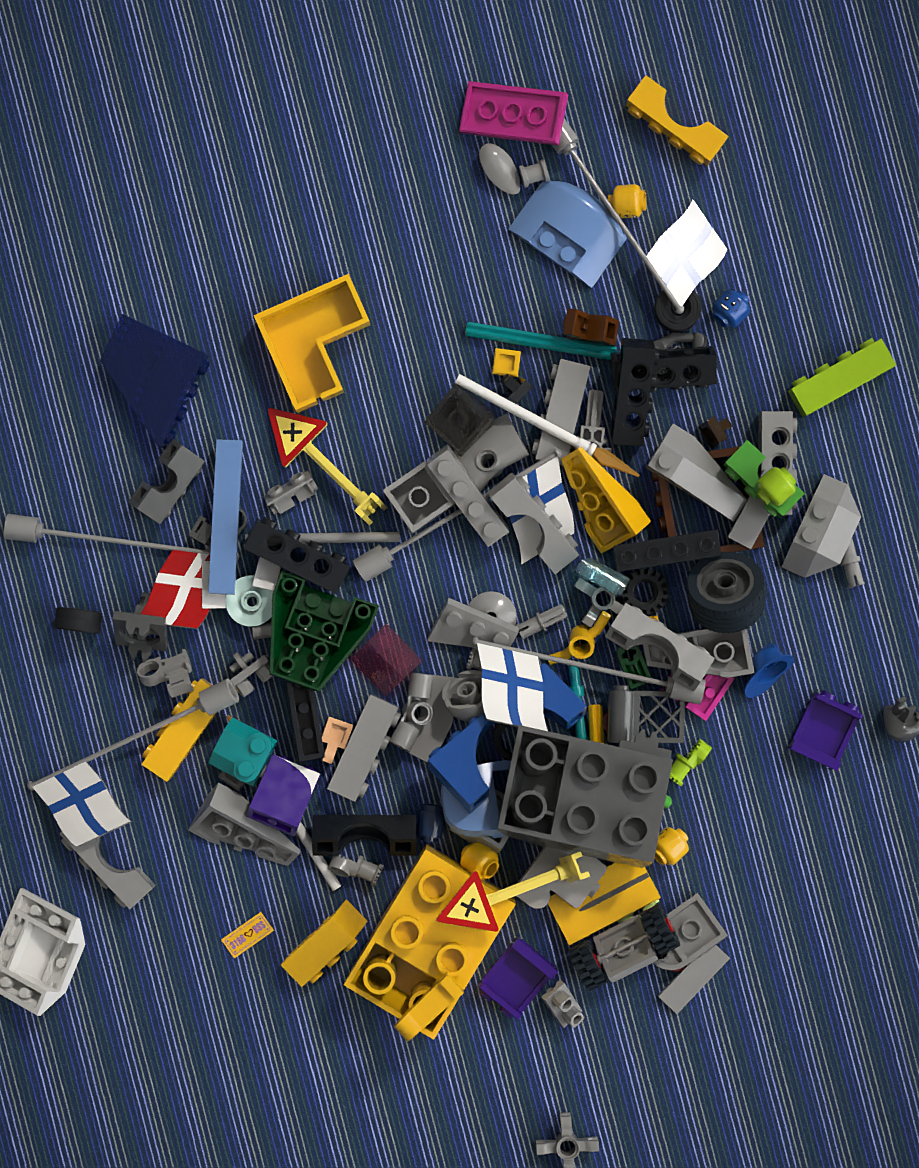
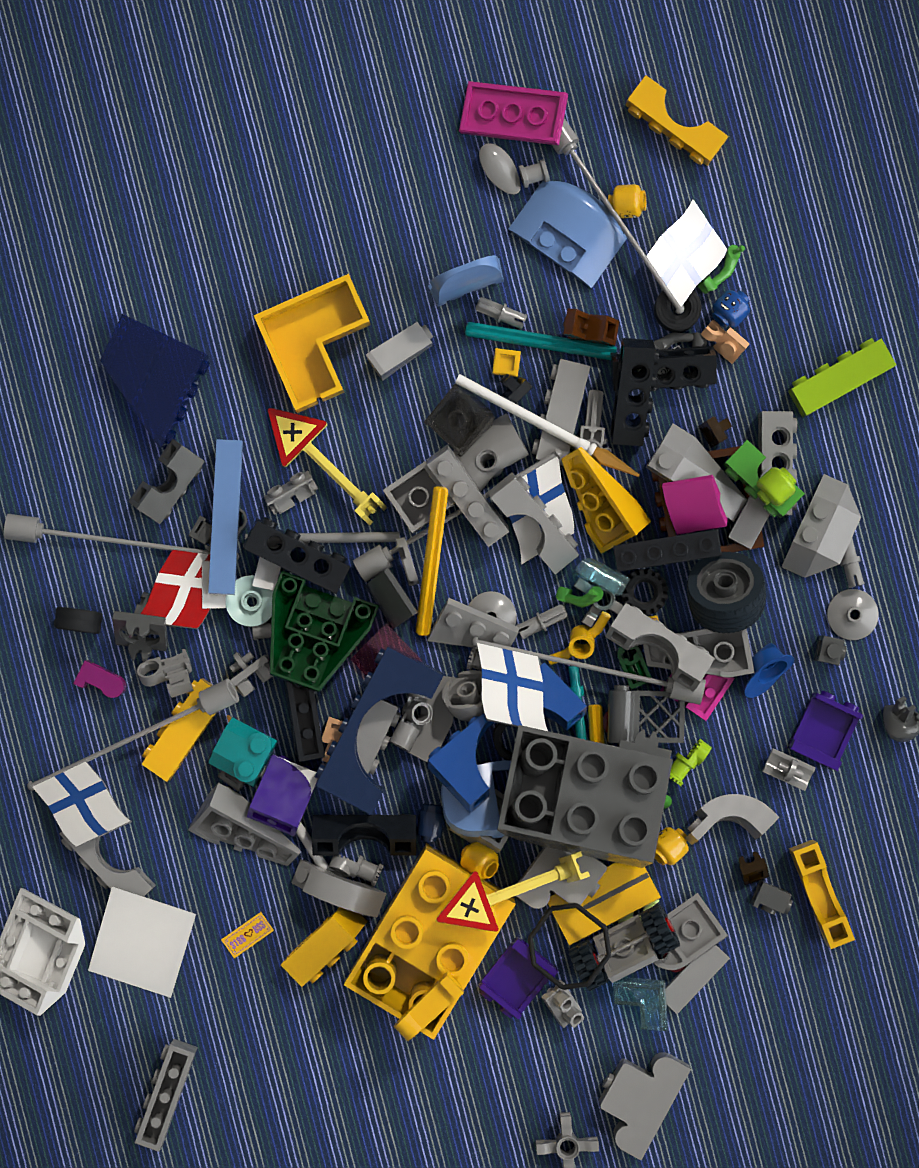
none -> magenta leg [73,660,127,698]
none -> white sticker [88,887,196,998]
none -> light grey brick [134,1039,198,1152]
none -> light grey arch [292,859,387,918]
none -> dark blue arch [315,645,444,815]
none -> dark grey slope [365,568,418,629]
none -> light grey slope [366,322,433,381]
none -> light grey tile [396,537,419,586]
none -> yellow axle [416,486,448,636]
none -> medium blue slope [428,255,504,307]
none -> light grey axle [476,297,527,330]
none -> black piece [528,903,611,990]
none -> bright green piece [556,586,604,608]
none -> light grey brick [599,1052,691,1160]
none -> clear light blue brick [613,977,668,1031]
none -> dark pink slope [662,475,728,535]
none -> light grey arch [685,794,779,845]
none -> bright green piece [698,245,745,294]
none -> light nougat plate [701,320,749,364]
none -> dark brown tile [739,852,769,885]
none -> dark grey brick [750,880,793,915]
none -> light grey hips [762,748,816,791]
none -> yellow arch [789,839,855,949]
none -> dark grey brick [814,635,846,666]
none -> light grey dish [827,589,879,640]

